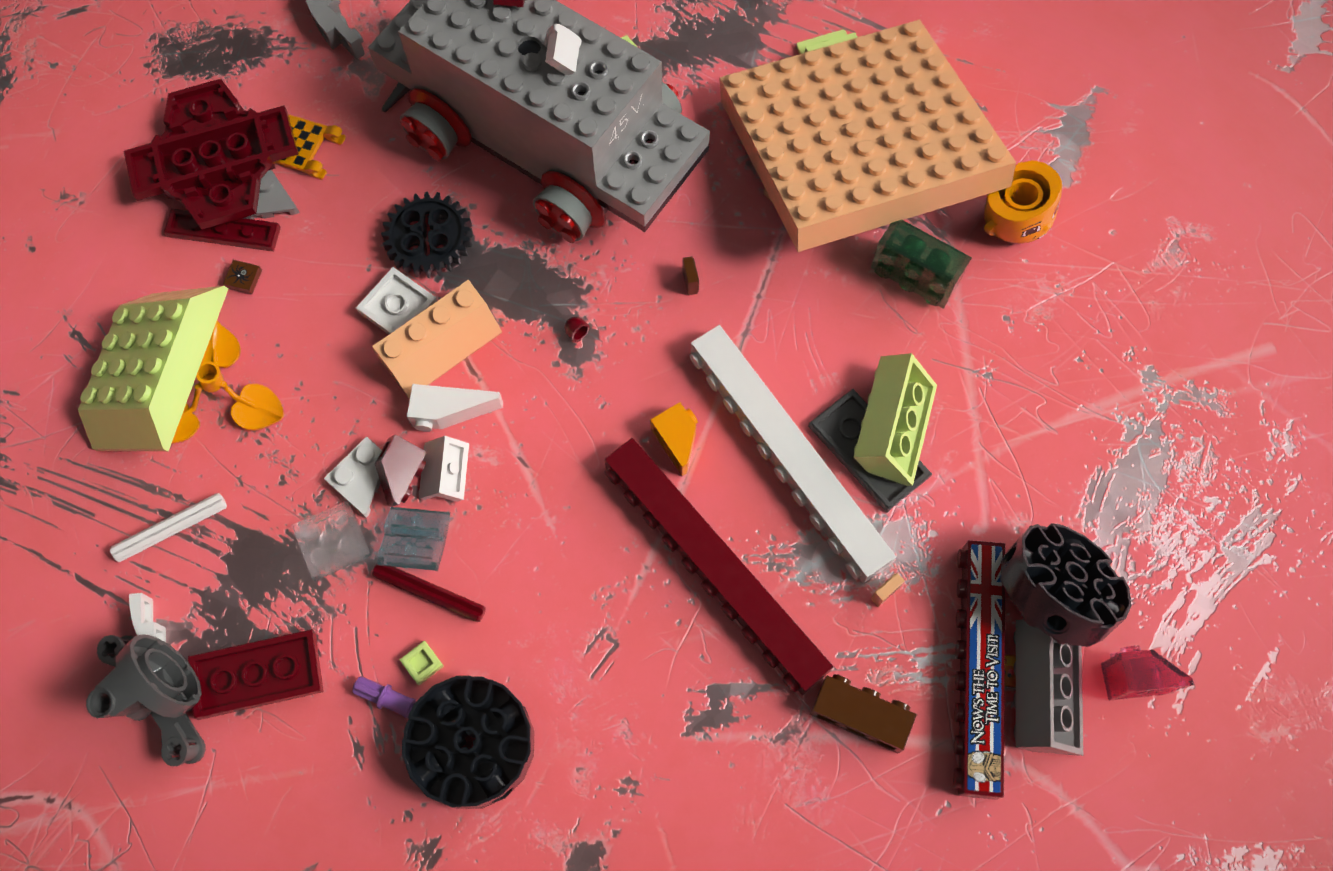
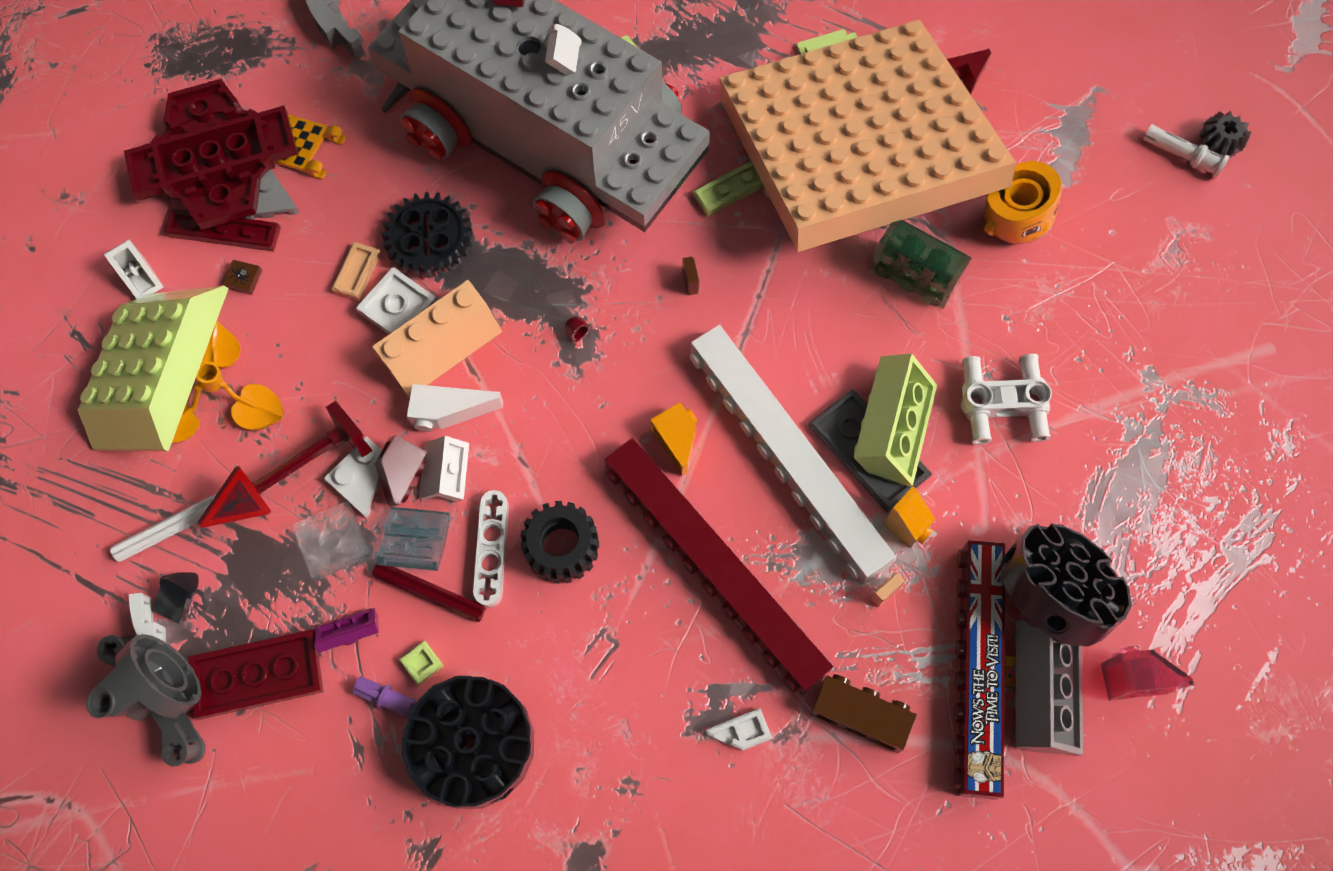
none -> white slope [104,239,163,299]
none -> black tile [153,572,199,624]
none -> dark red piece [198,400,372,528]
none -> magenta plate [314,608,379,653]
none -> light nougat tile [332,242,381,301]
none -> white beam [473,490,509,608]
none -> black tyre [521,501,599,584]
none -> yellowish green tile [693,161,764,217]
none -> white tile [706,708,772,751]
none -> light orange slope [883,486,935,548]
none -> dark red slope [947,49,991,95]
none -> white piece [960,354,1052,445]
none -> white pin [1143,124,1230,179]
none -> dark grey gear [1199,111,1251,158]

